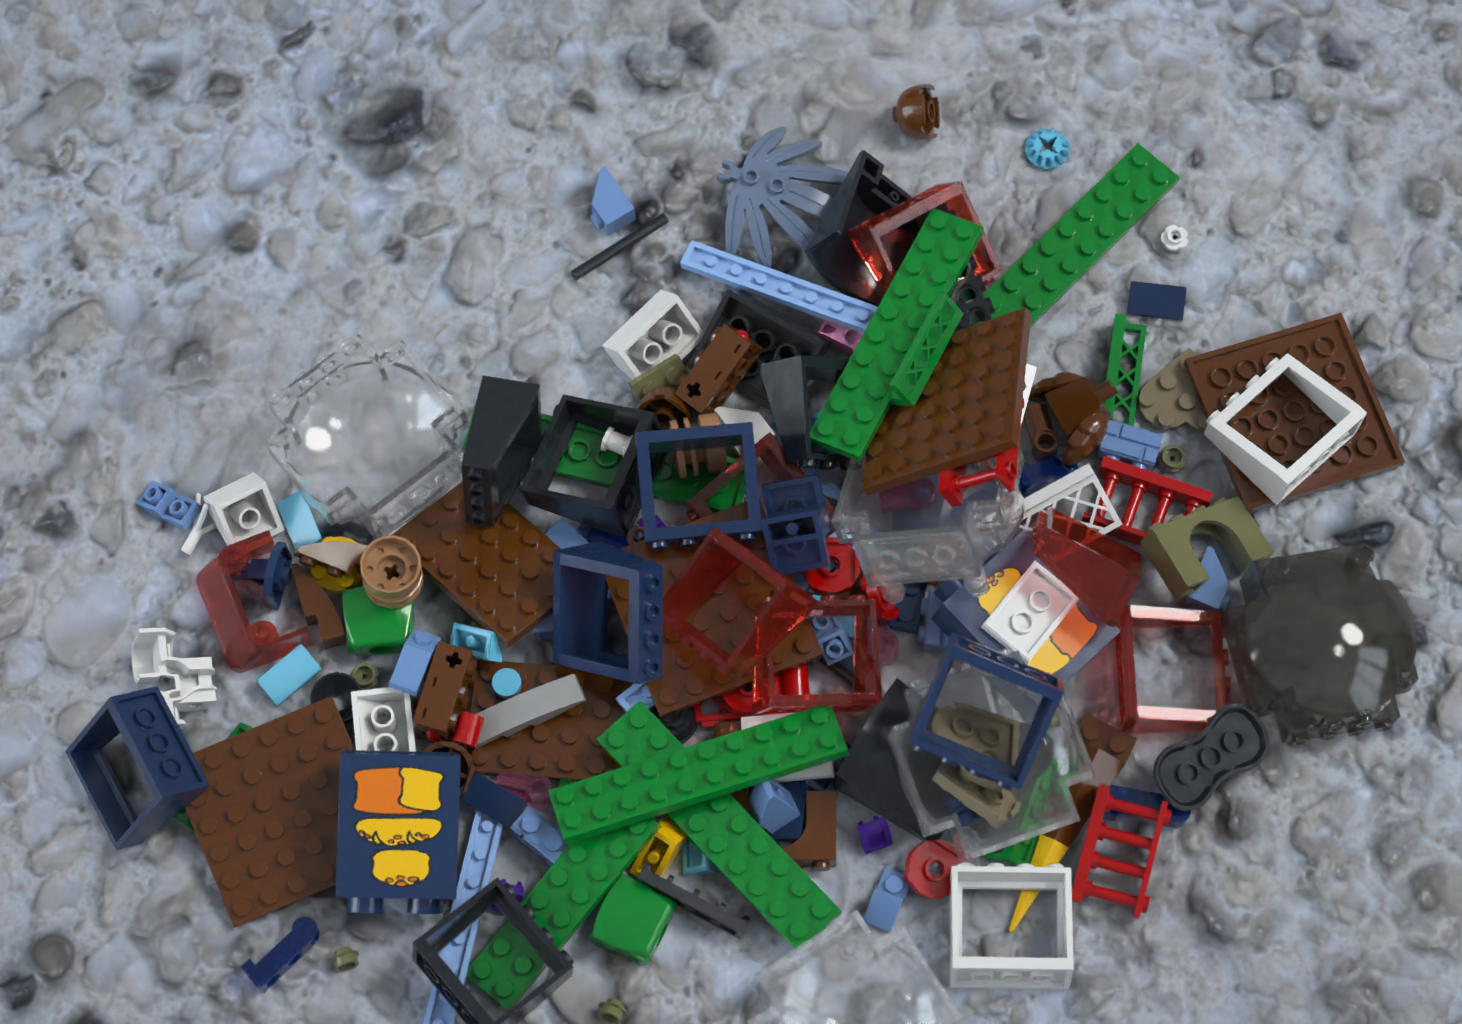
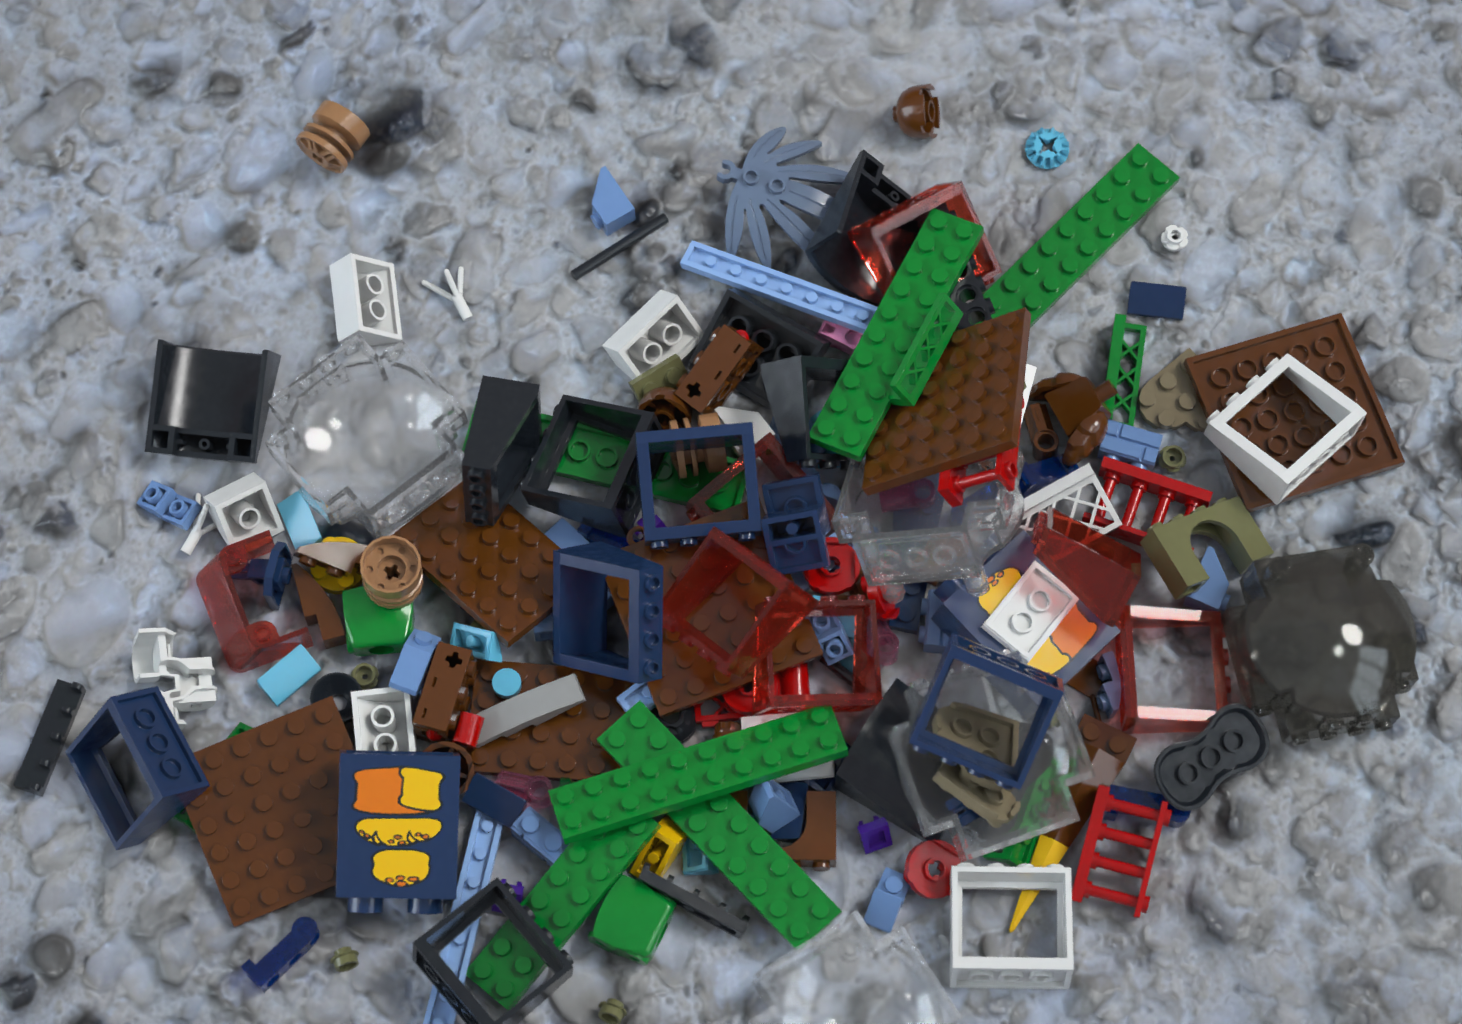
white bush [601,426,633,457] -> none
none -> black hinge [14,679,86,797]
none -> black windscreen [144,339,281,464]
none -> medium nougat wheel [296,100,370,173]
none -> white slope [329,253,402,347]
none -> white plant [421,266,473,322]
none -> reddish brown piece [1066,659,1105,721]
none -> medium blue slope [1096,651,1121,719]

